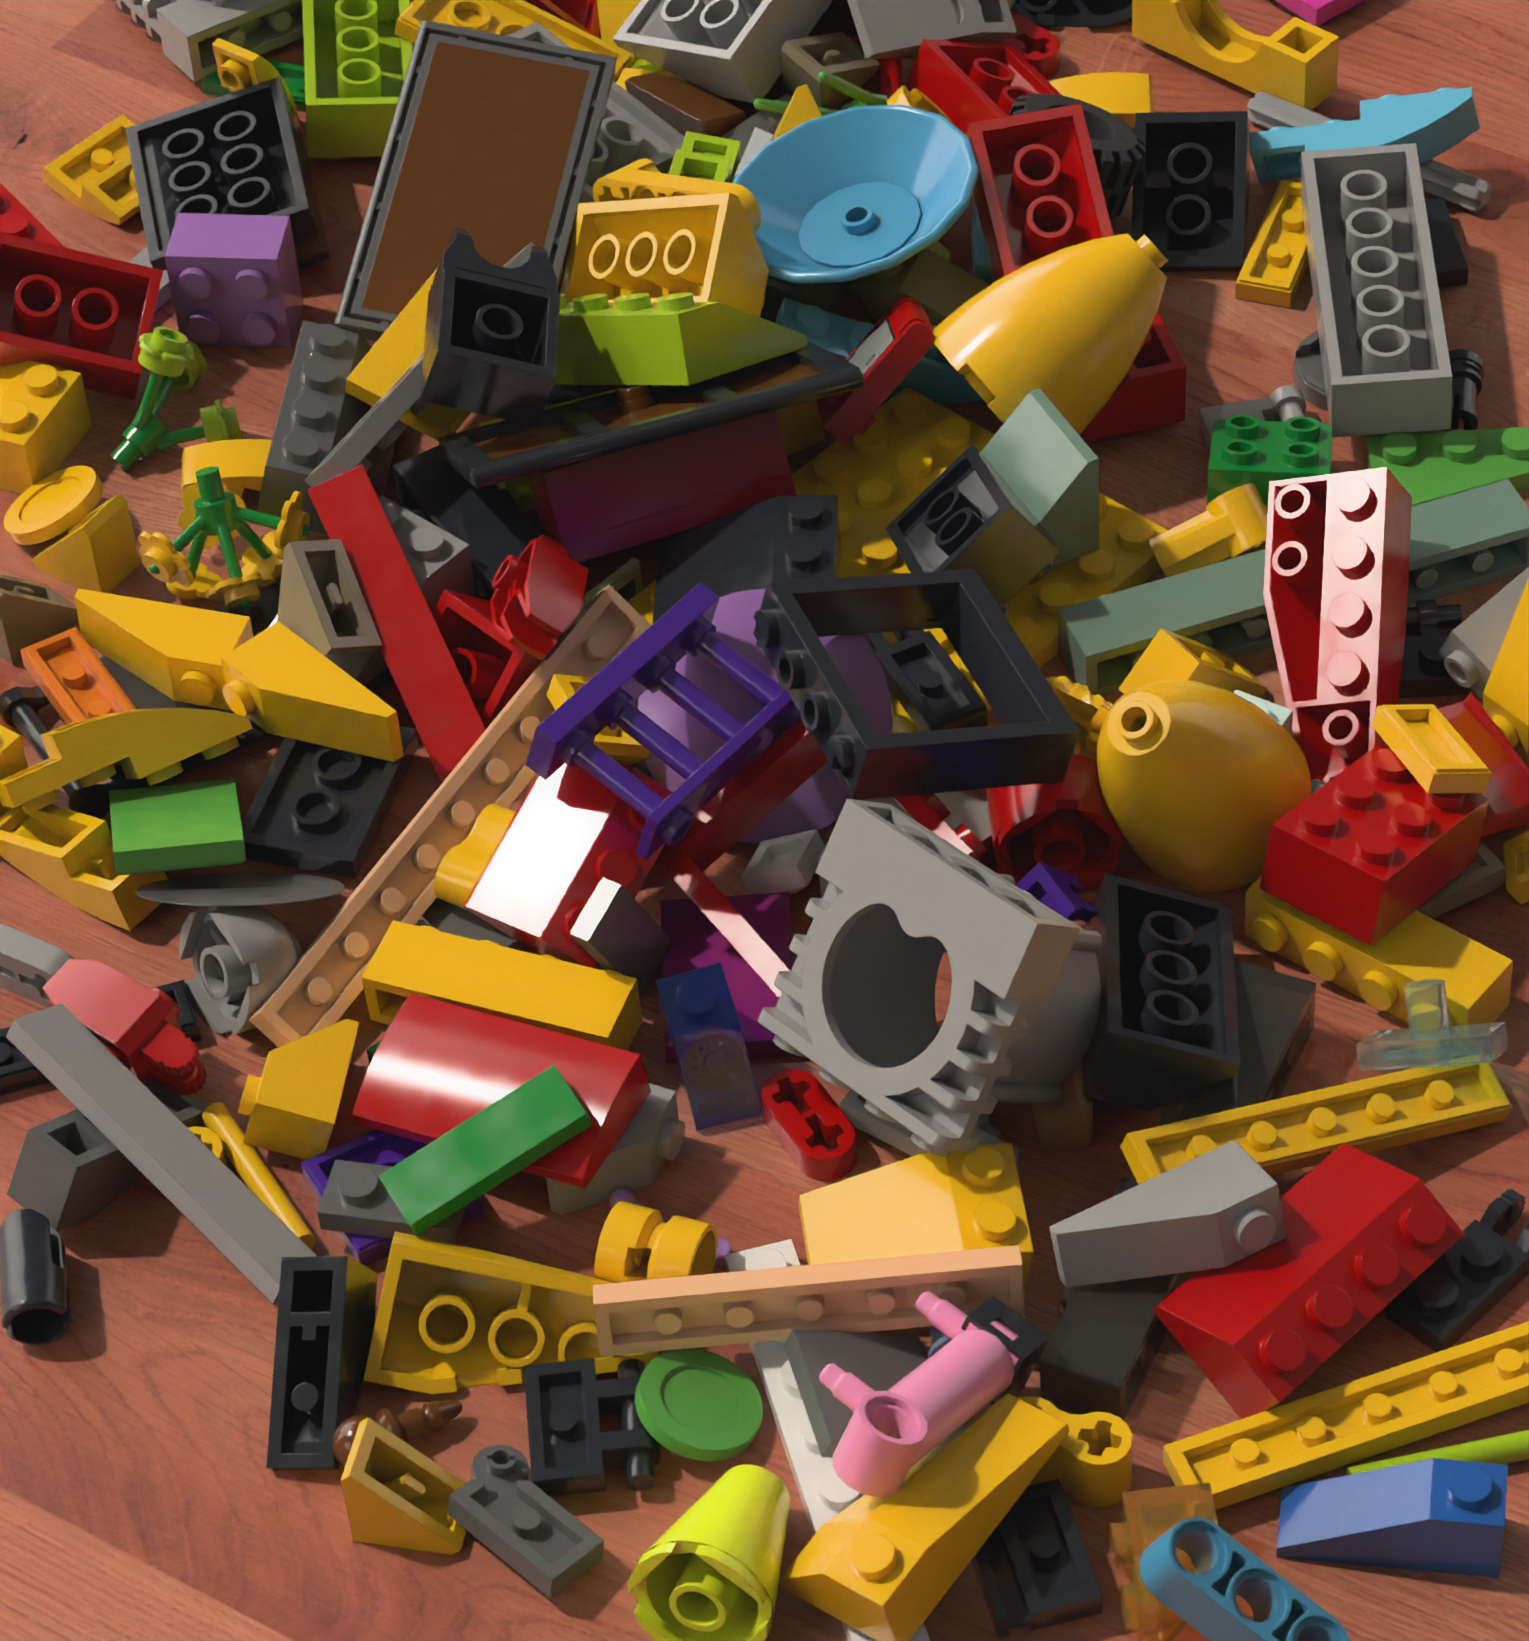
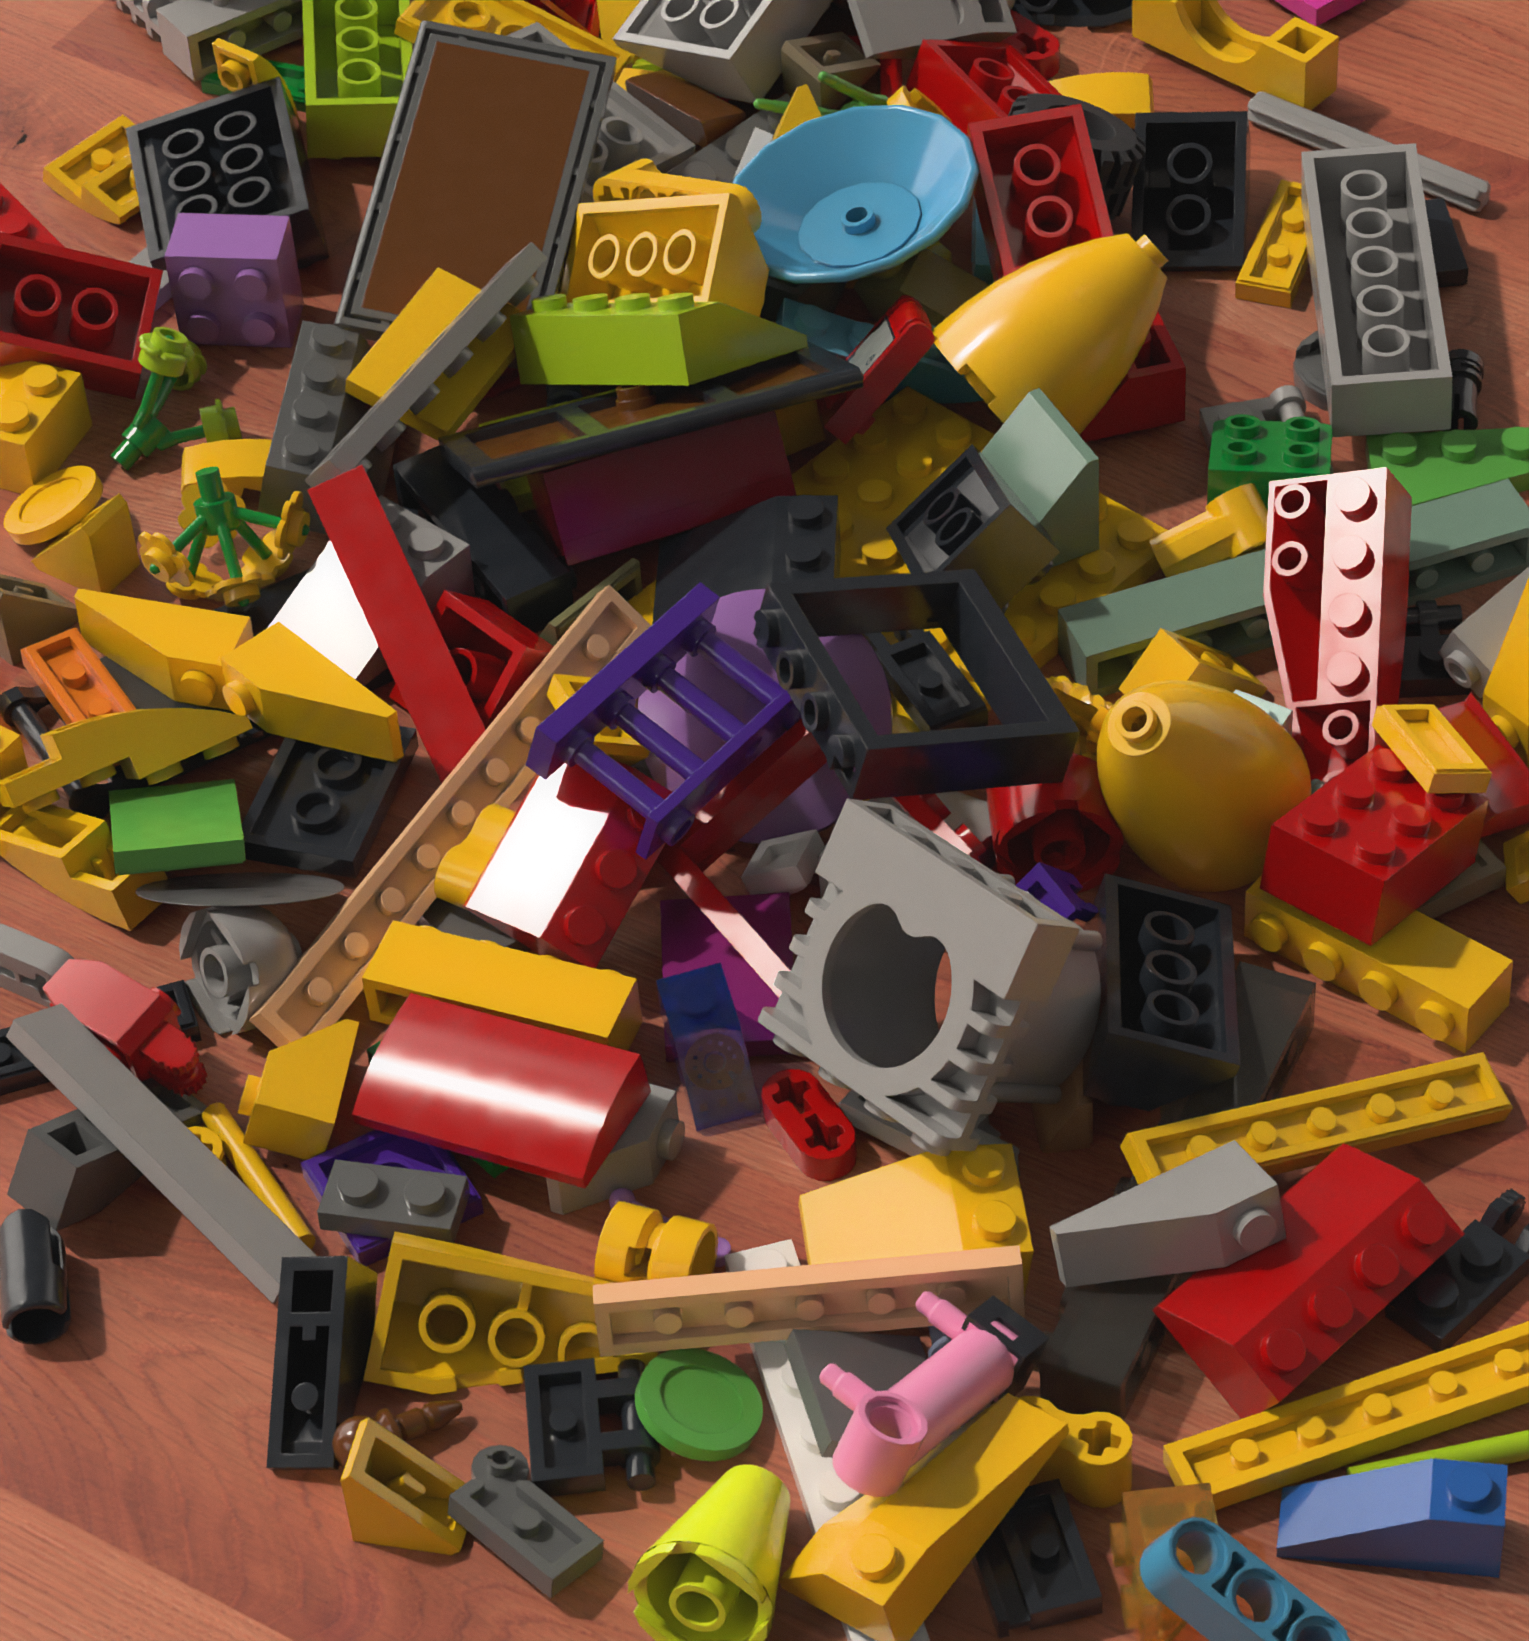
dark tan slope [277,539,382,655] -> none
green tile [378,1065,593,1237] -> none
black brick [420,227,560,427] -> none
red hinge [489,534,589,661] -> none
dark grey tile [570,877,673,996] -> none
lime slope [669,131,741,183] -> none
medium azure slope [1249,87,1480,182] -> none
clear light blue tile [1356,979,1509,1071] -> none

